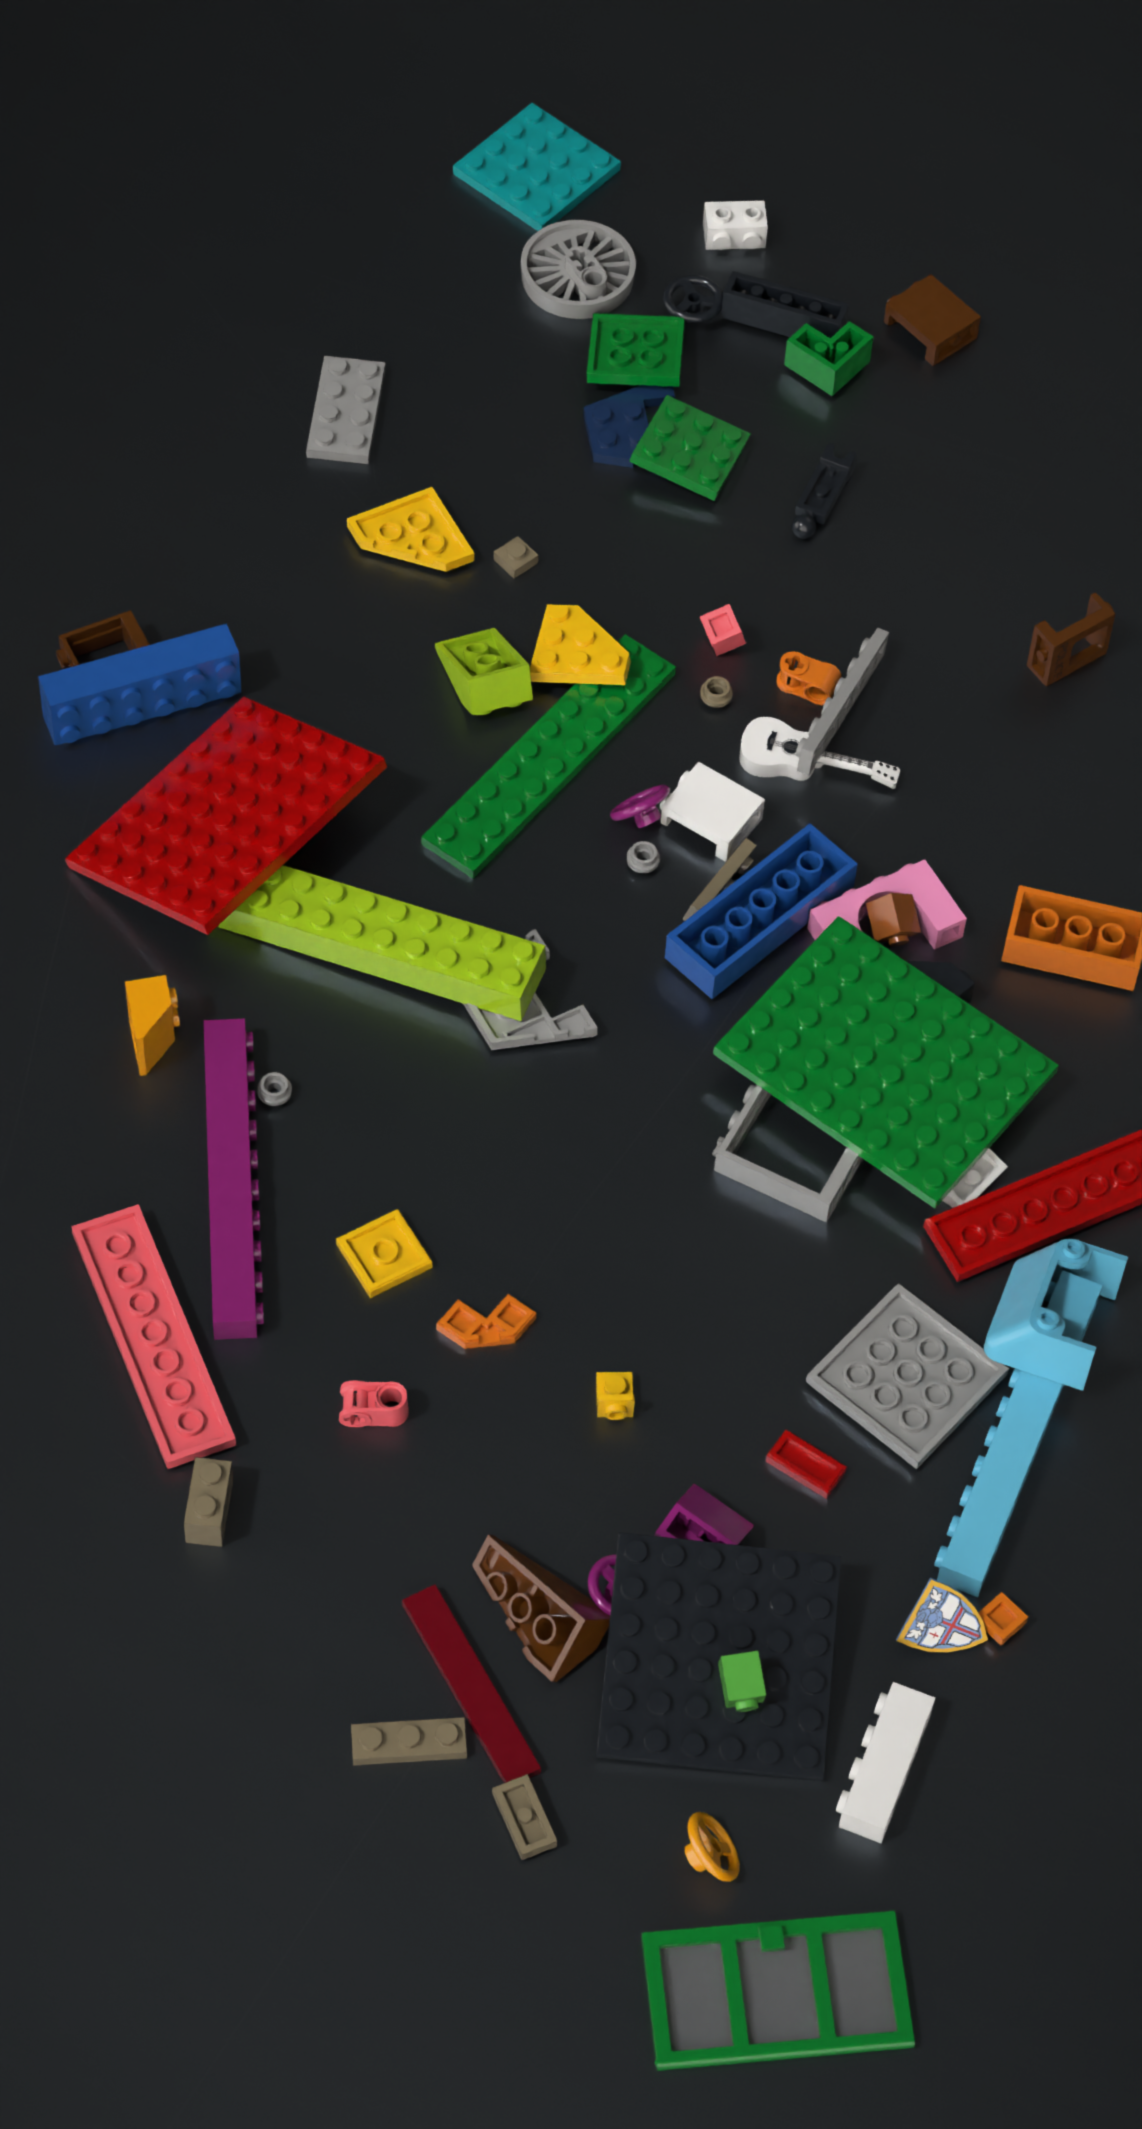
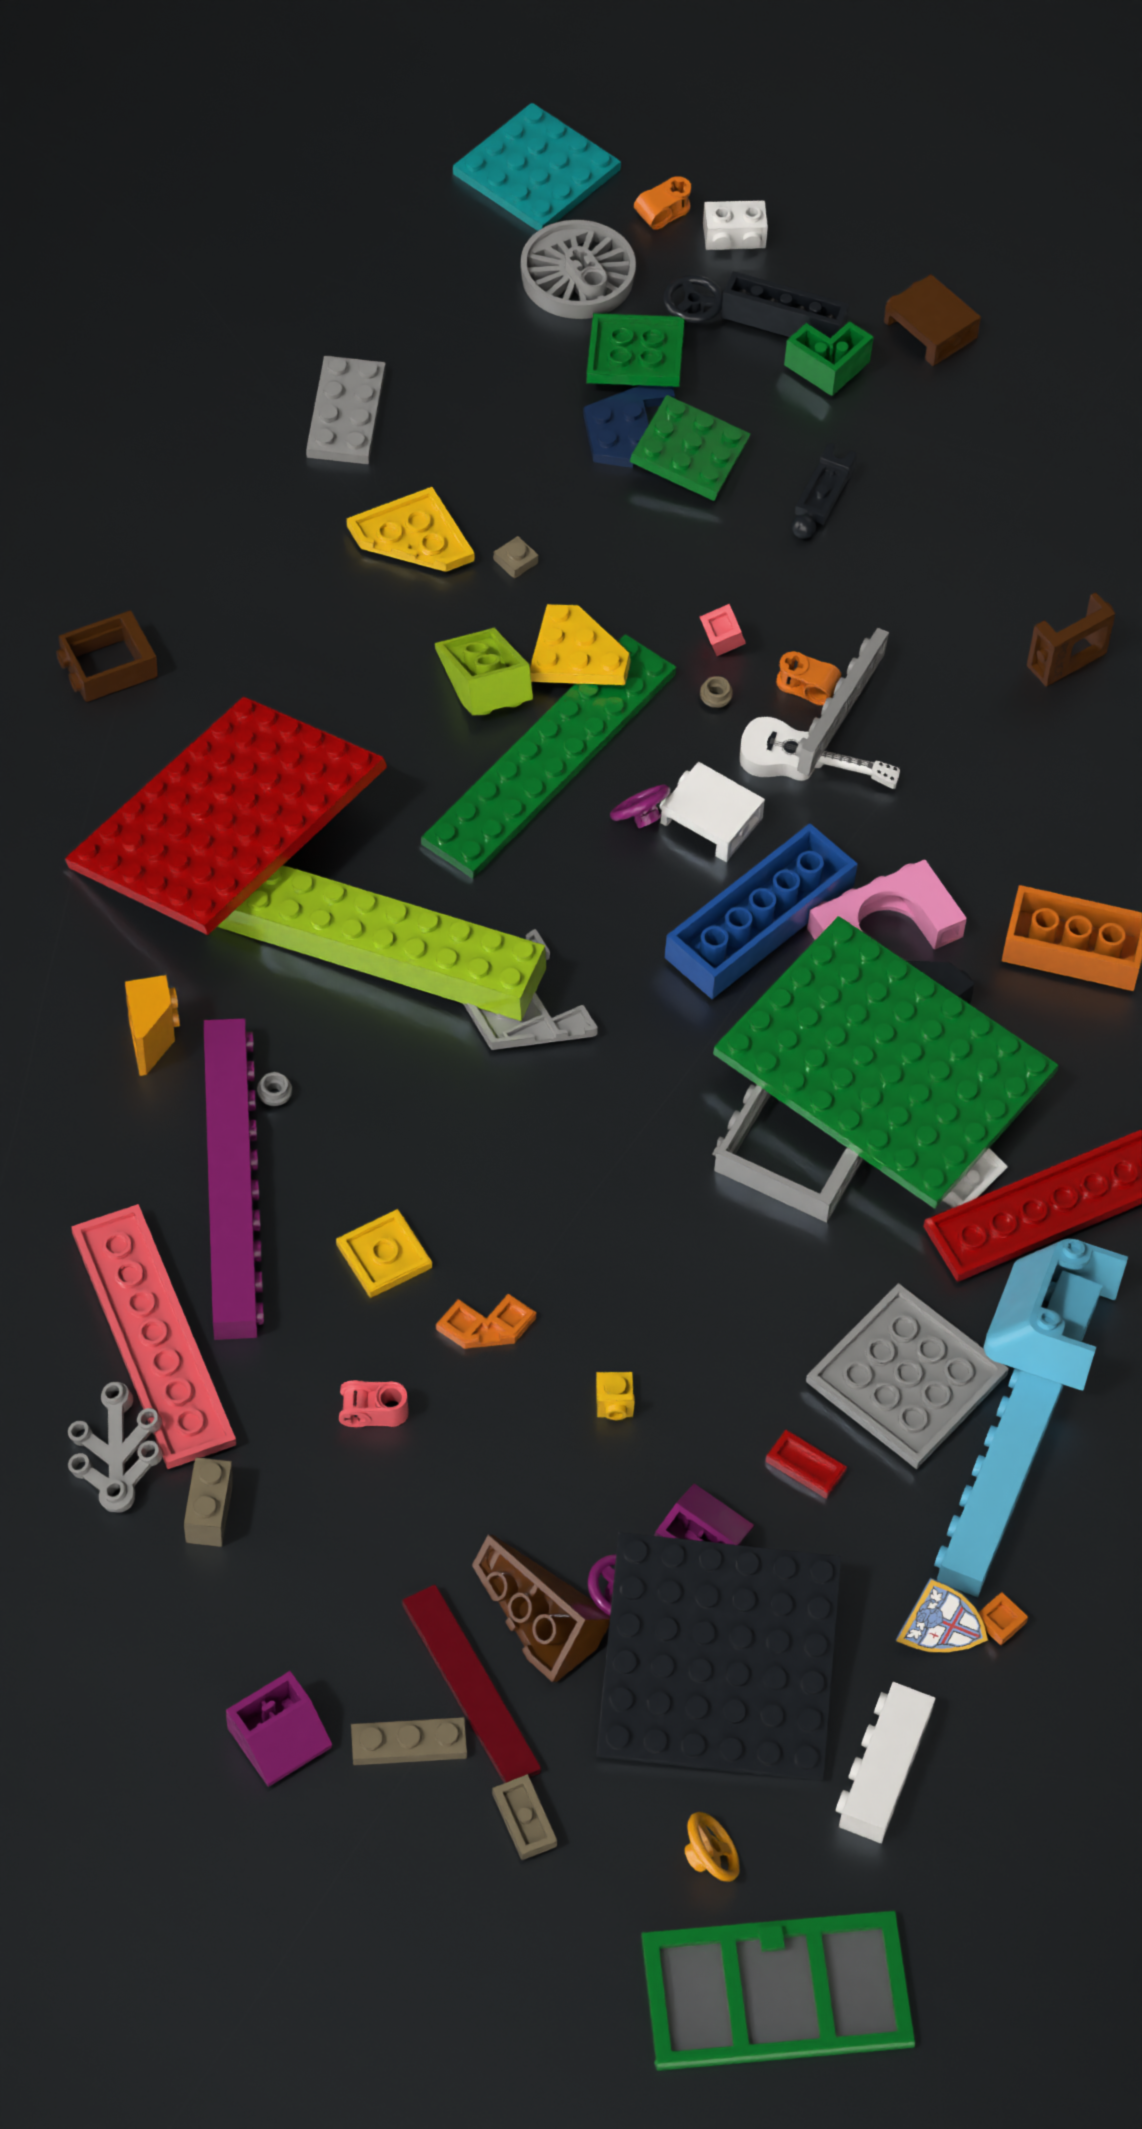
blue brick [38,623,241,746] -> none
light grey plate [627,841,660,873] -> none
dark tan plate [683,838,757,921] -> none
bright green brick [718,1651,766,1712] -> none
dark orange brick [866,893,921,947] -> none
none -> light grey plant [68,1382,163,1513]
none -> magenta slope [226,1671,332,1787]
none -> orange piece [634,176,691,230]

